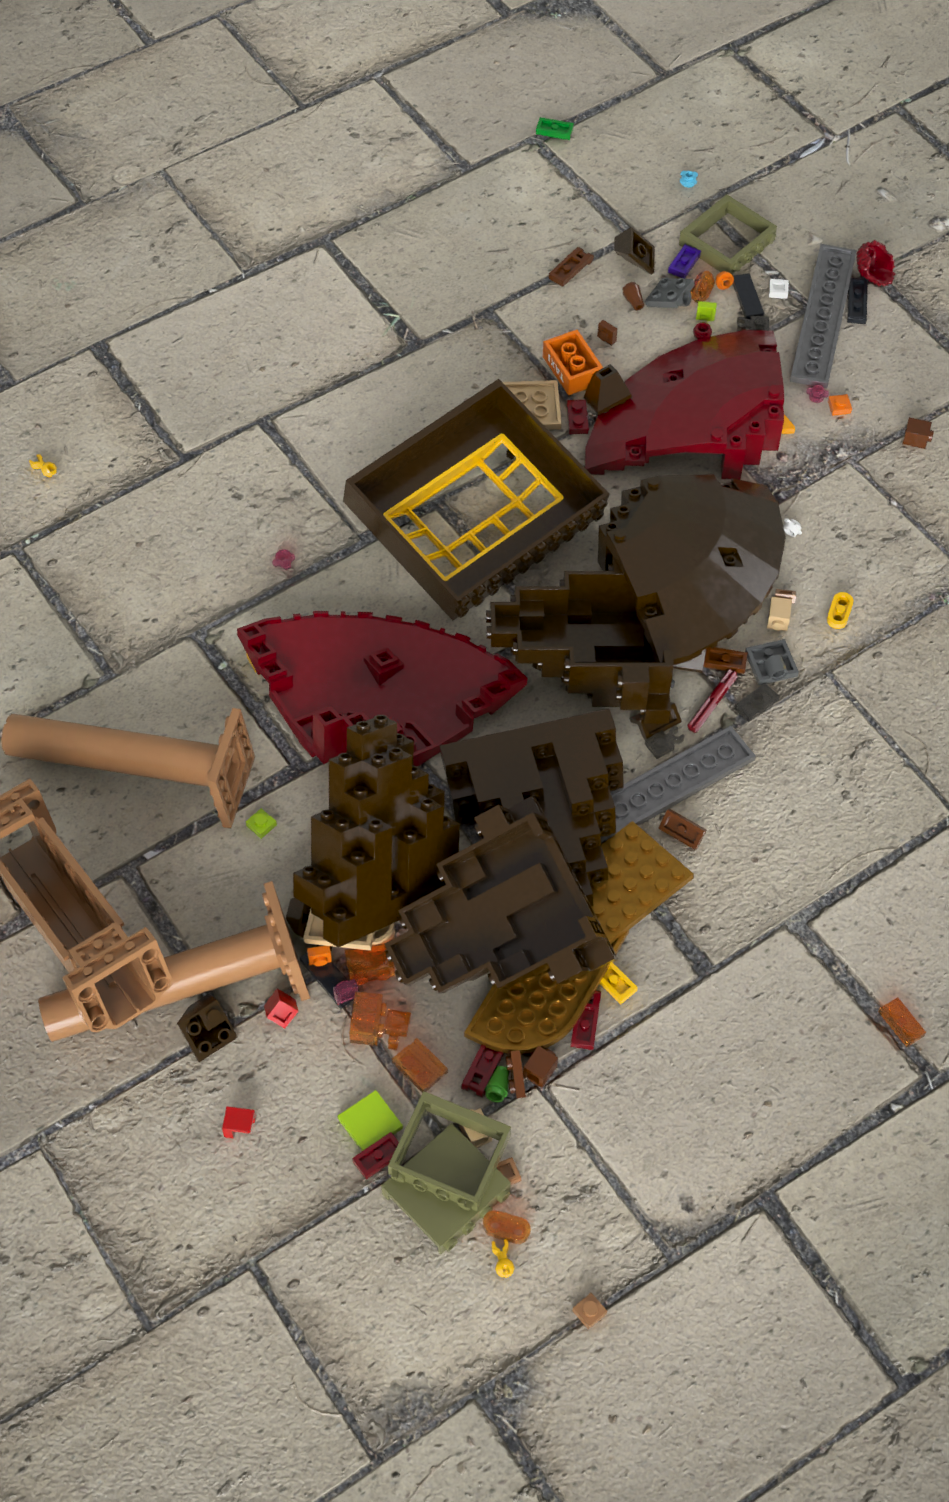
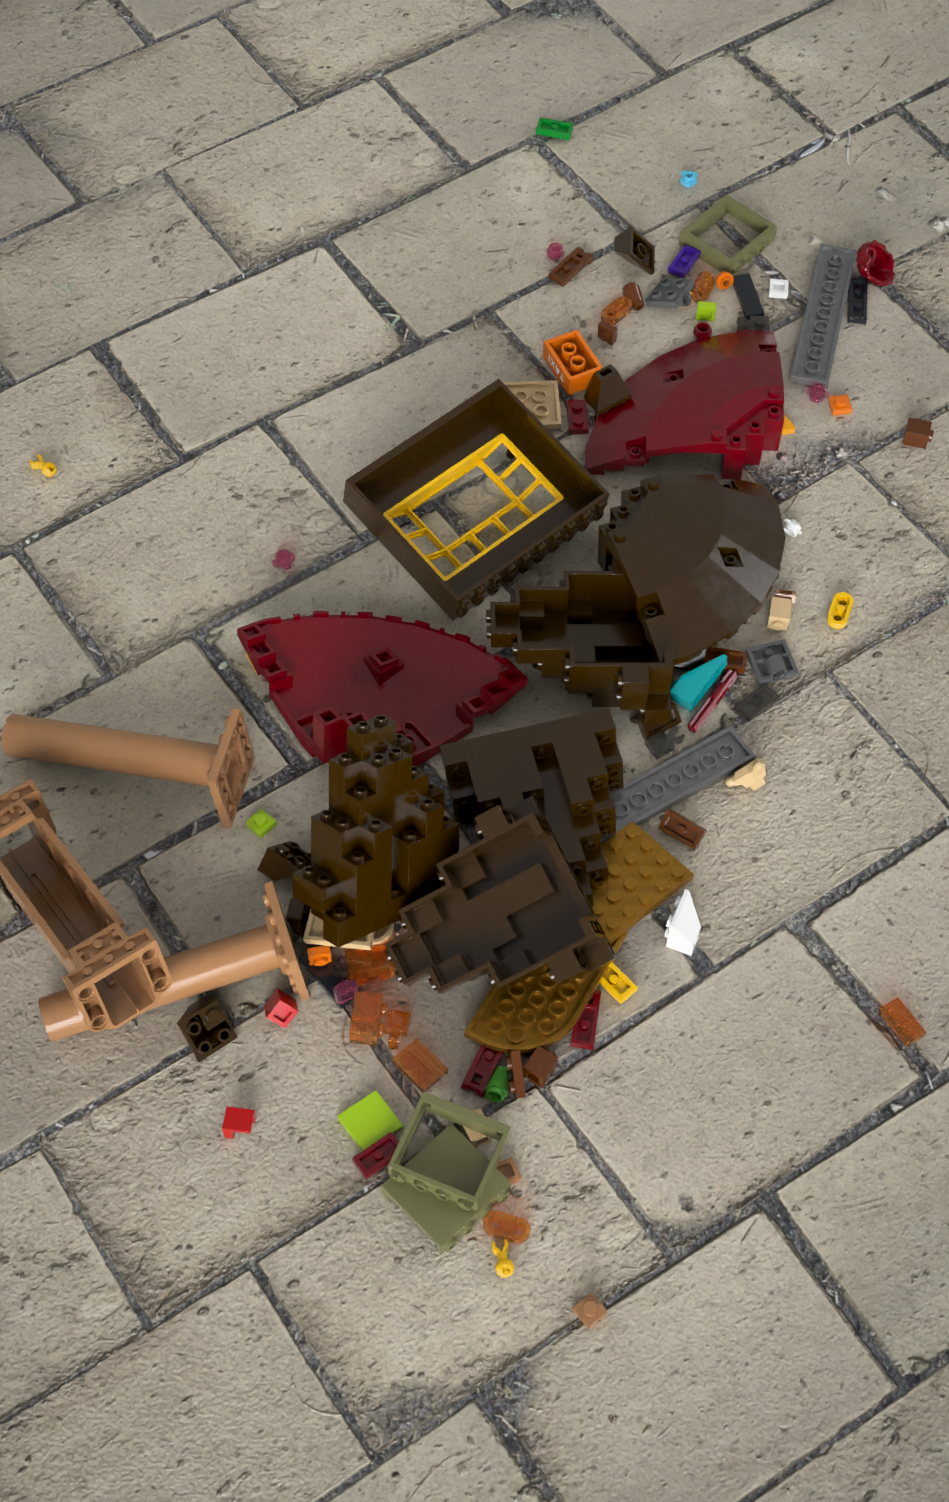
none -> dark brown slope [257,841,311,881]
none -> clear pink plate [546,243,564,260]
none -> clear orange plate [601,297,632,325]
none -> white slope [664,889,701,956]
none -> teal slope [670,654,727,712]
none -> tan rock [725,758,767,791]

